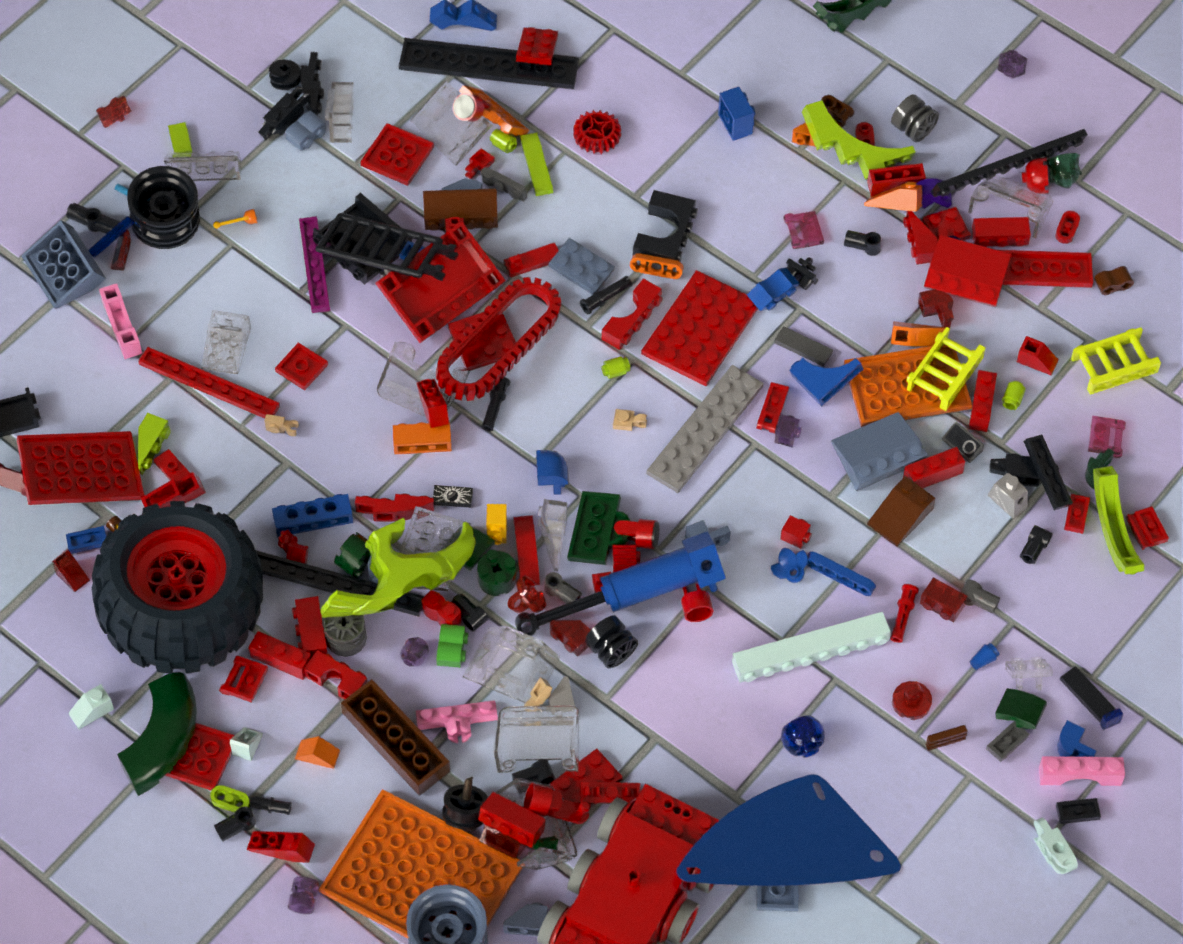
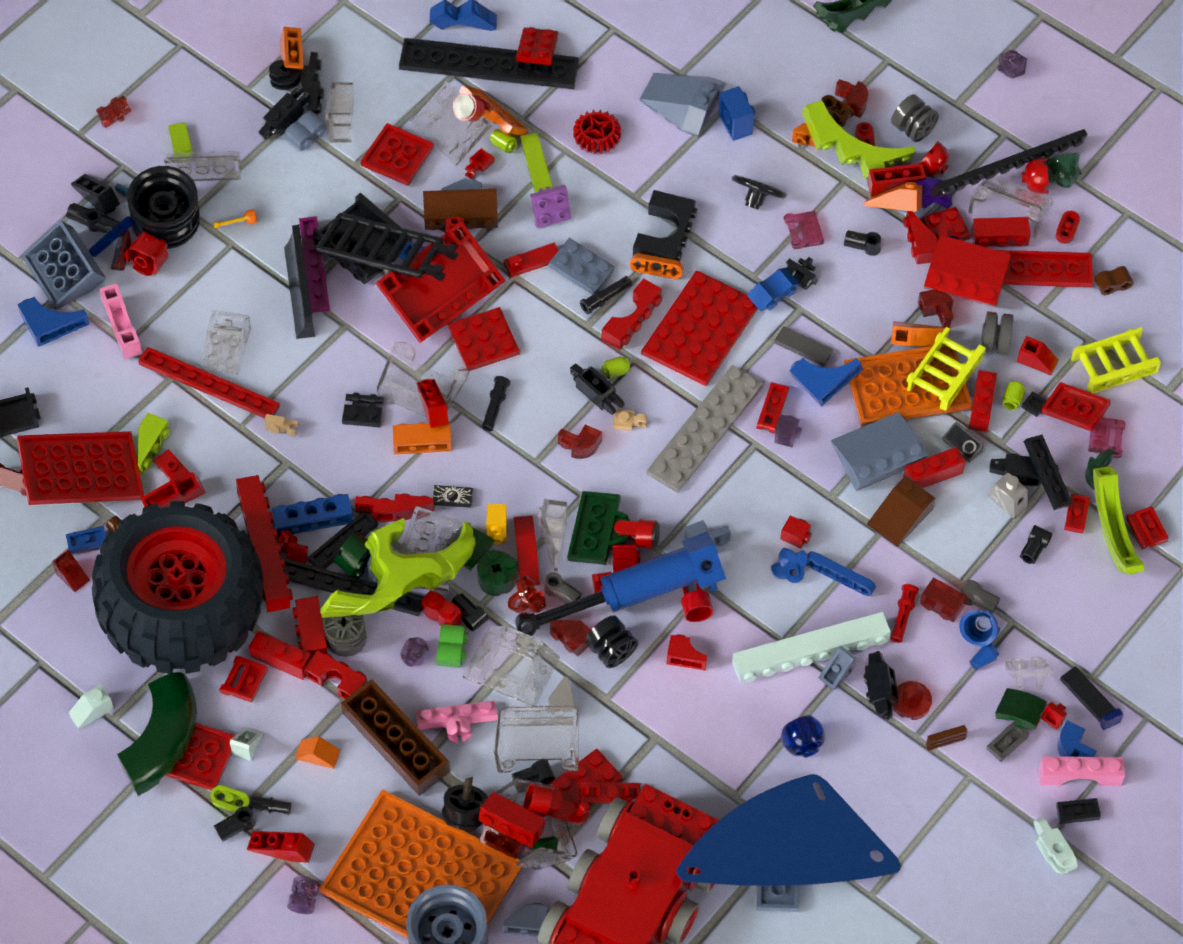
red plate [275,342,328,391] -> none
red piece [435,277,561,401] -> none
dark grey hinge [481,168,527,202] -> none
tan plate [524,677,553,716] -> none
blue brick [536,450,569,495] -> none
none -> blue arch [17,297,90,347]
none -> black slope [71,174,120,214]
none -> red brick [125,232,168,276]
none -> red brick [236,475,293,613]
none -> orange slope [280,26,304,69]
none -> black arch [284,225,315,339]
none -> black tile [307,511,378,569]
none -> black plate [342,392,384,428]
none -> medium lavender plate [530,185,572,228]
none -> clear red brick [558,424,602,459]
none -> black hinge [570,363,625,415]
none -> sand blue wedge [640,73,726,137]
none -> red arch [666,634,707,671]
none -> black piece [732,175,787,210]
none -> sand blue slope [818,646,856,690]
none -> clear red brick [835,79,868,118]
none -> black hinge [864,651,899,720]
none -> red cylinder [920,141,950,177]
none -> blue helmet [959,610,1001,647]
none -> dark grey wheel [981,311,1013,355]
none -> black tile [1021,391,1047,417]
none -> red plate [1041,382,1111,432]
none -> red tile [1041,702,1067,730]

